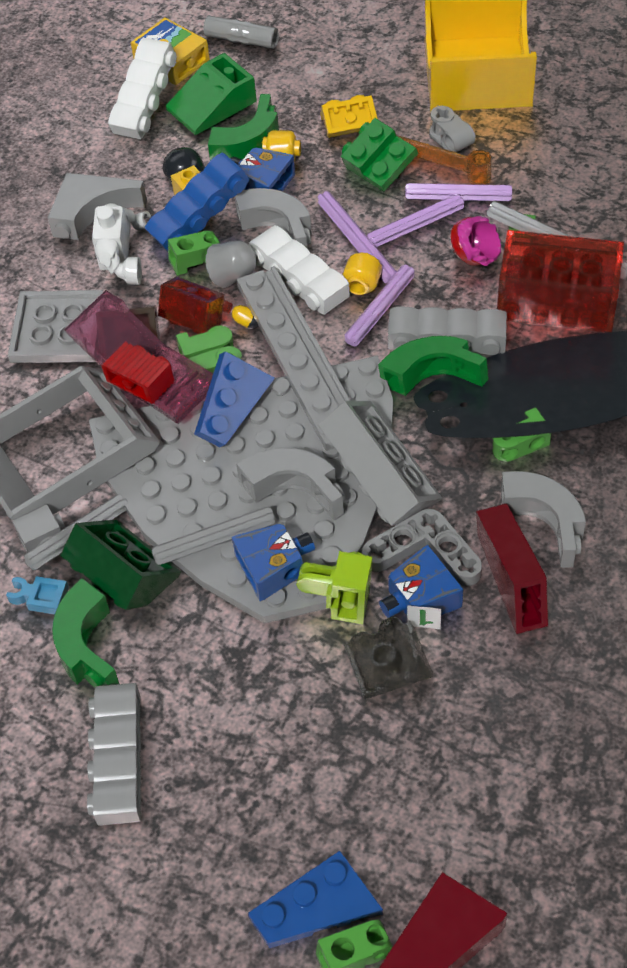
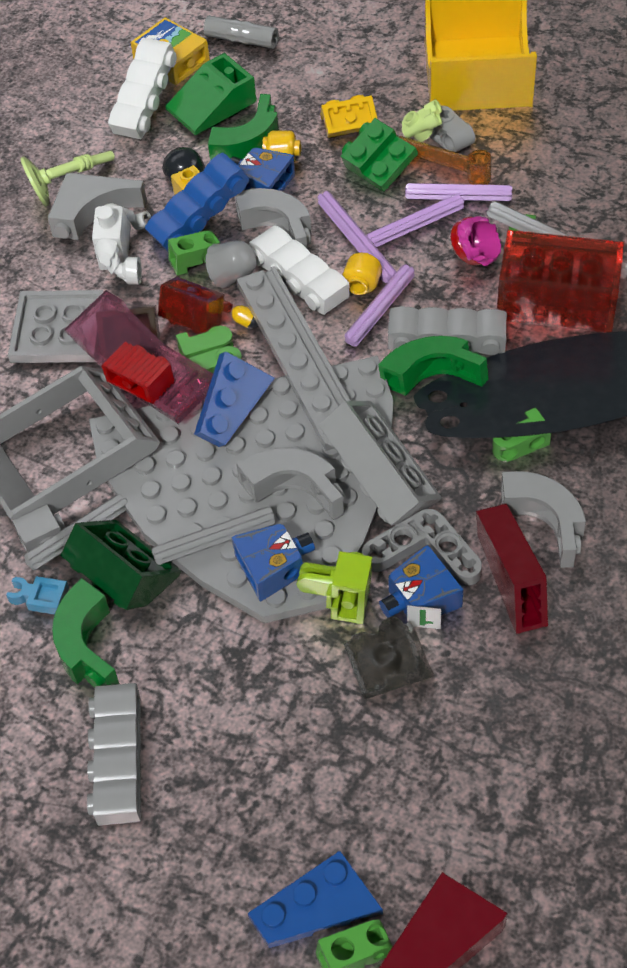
none -> yellowish green dish [20,151,115,207]
none -> yellowish green plate [402,99,442,142]

